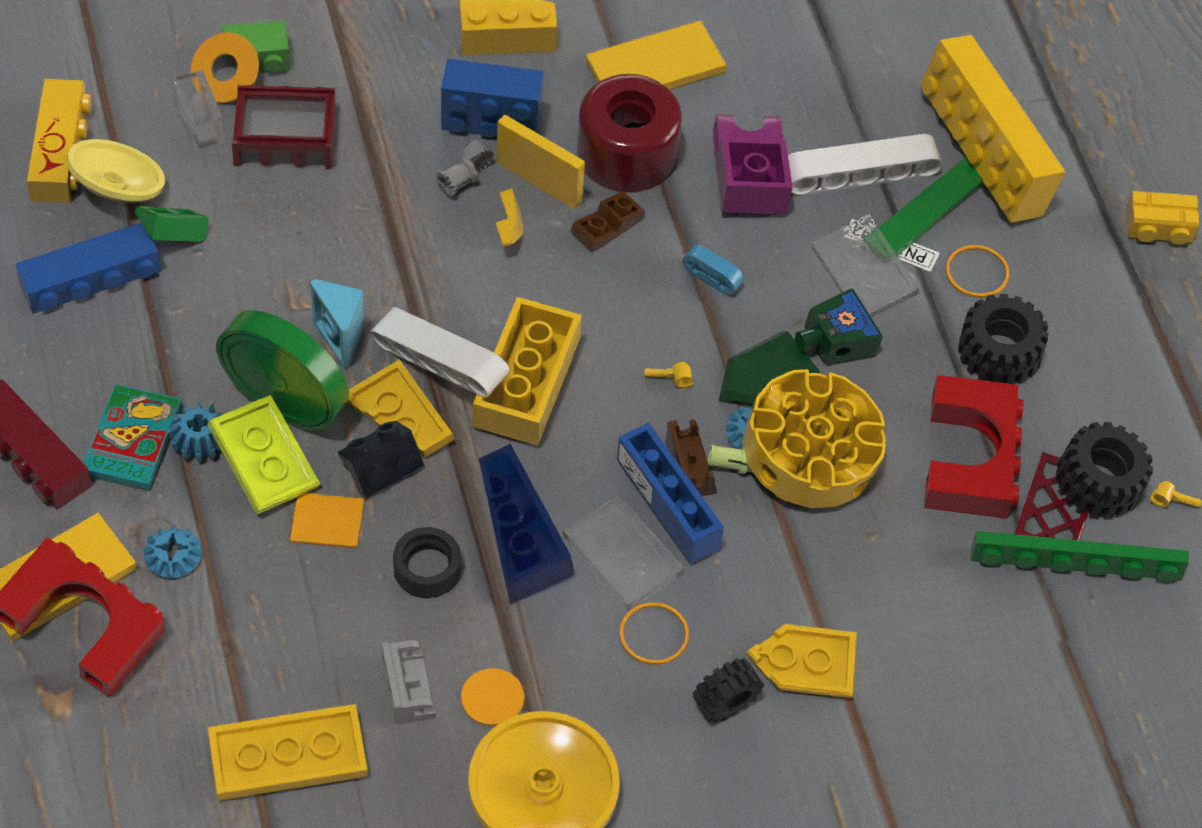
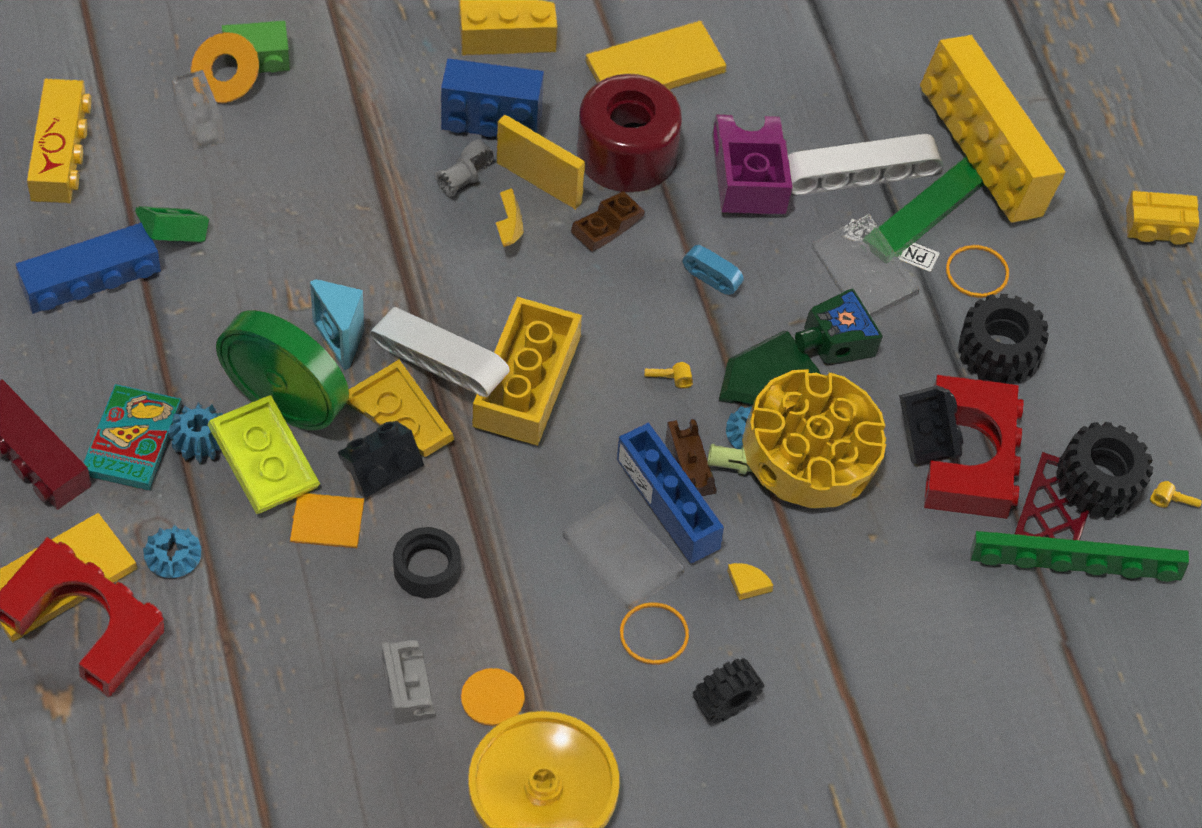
light yellow dish [66,139,165,203] -> none
yellow plate [208,704,368,801] -> none
window [231,85,336,169] -> none
clear blue wedge [479,444,575,605] -> none
yellow tile [746,624,857,698] -> none
none -> yellow tile [727,563,774,600]
none -> black bracket [899,385,963,464]

